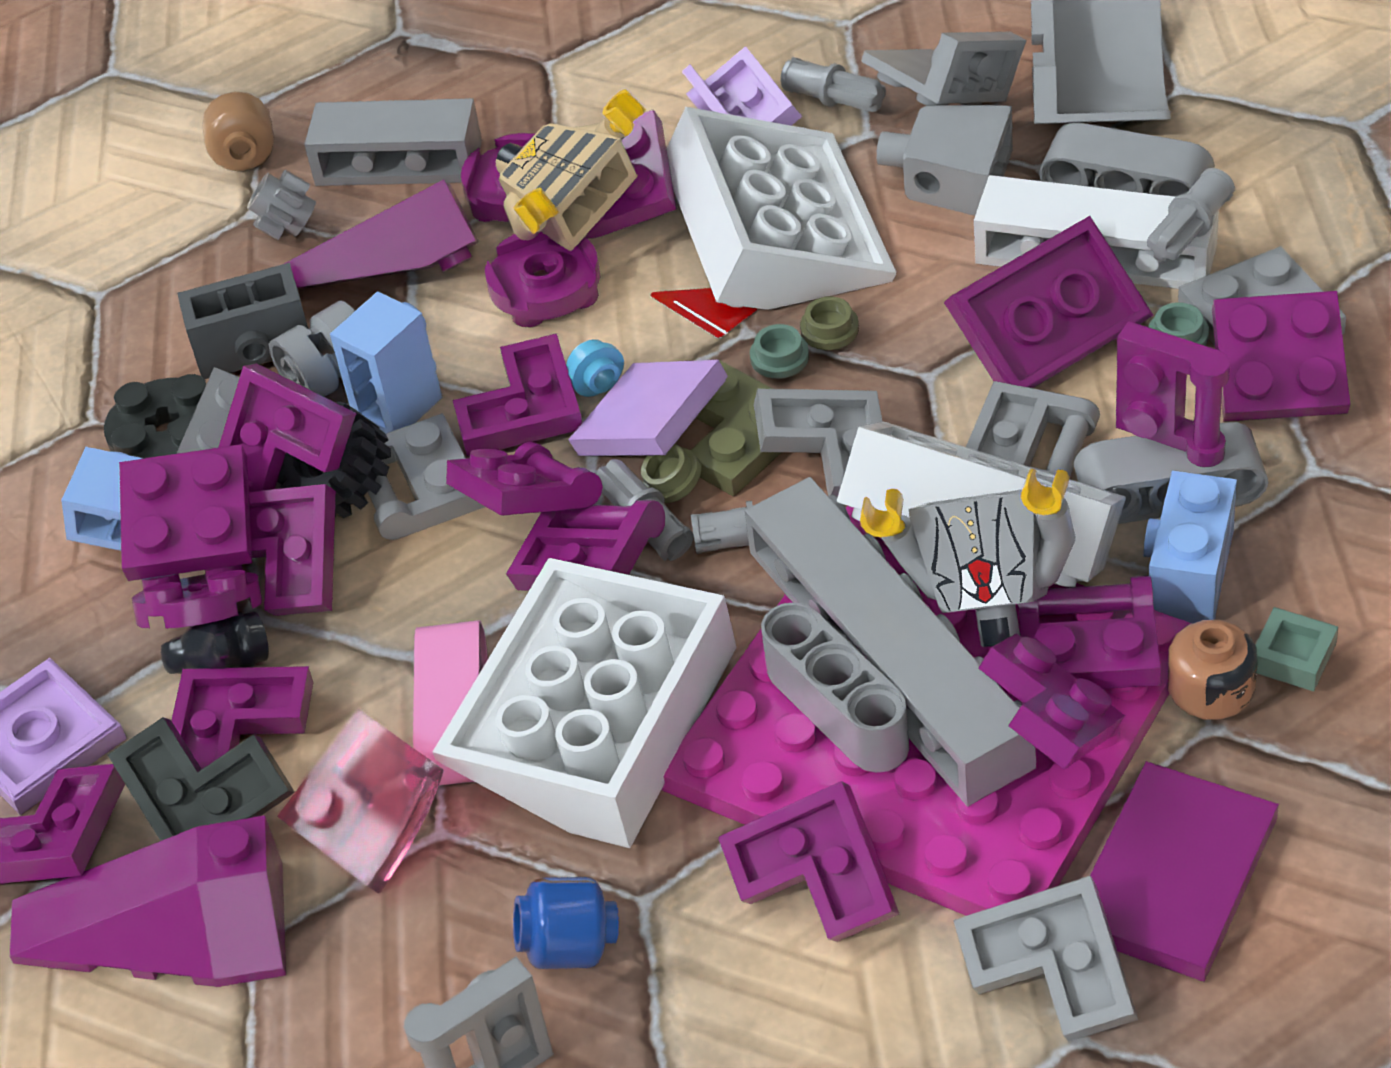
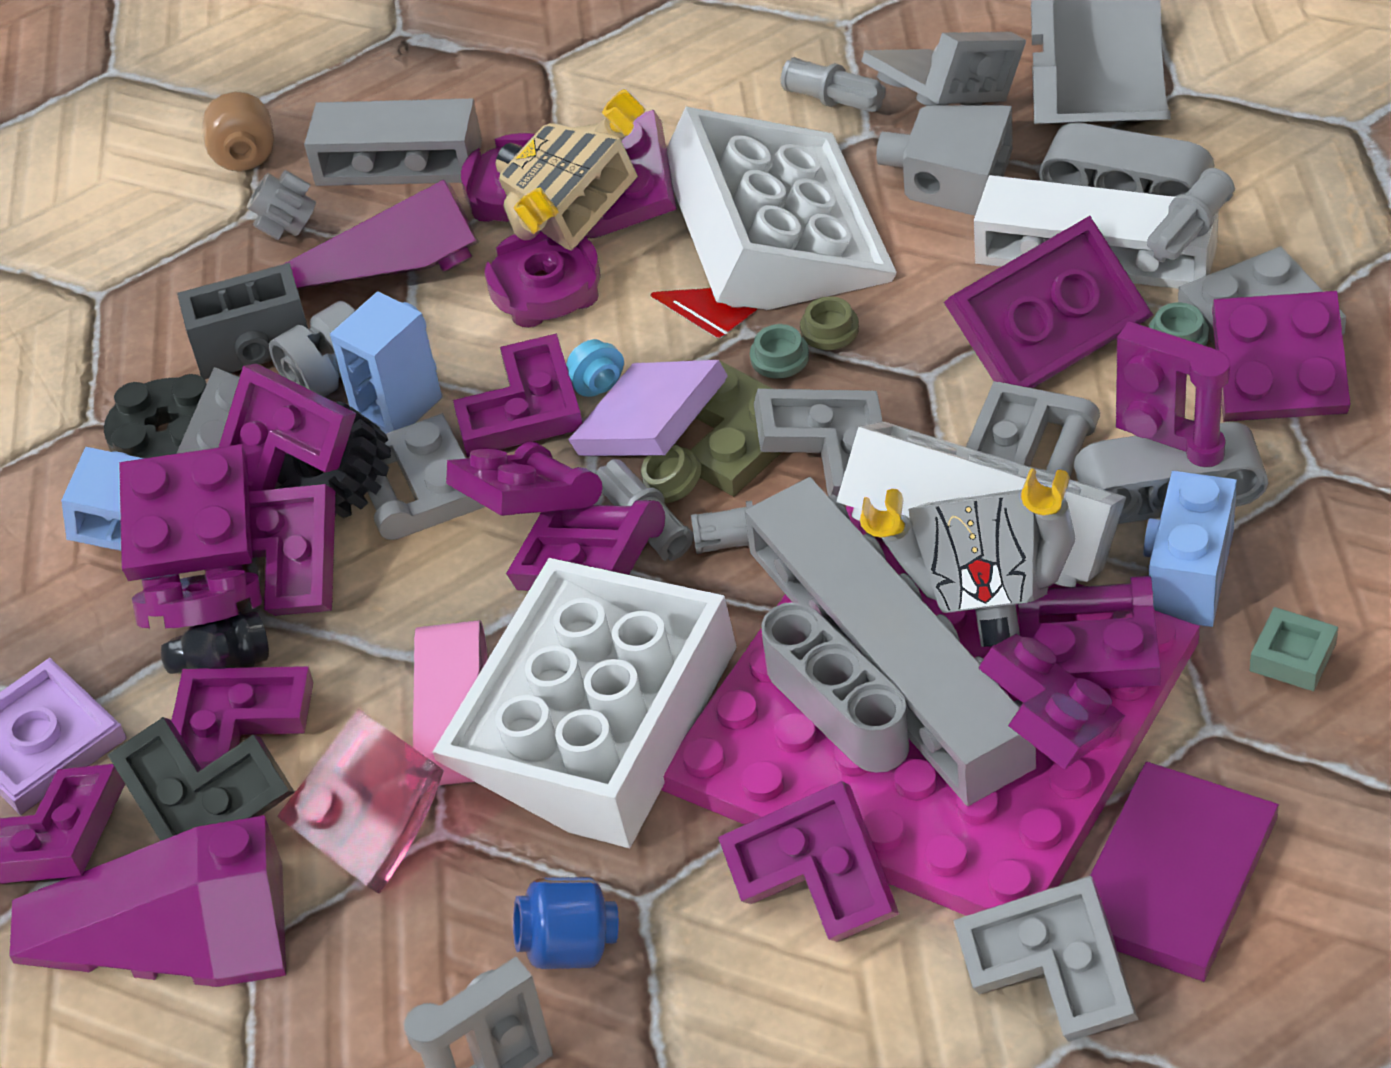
lavender bracket [682,46,802,126] -> none
nougat head [1168,620,1258,720] -> none

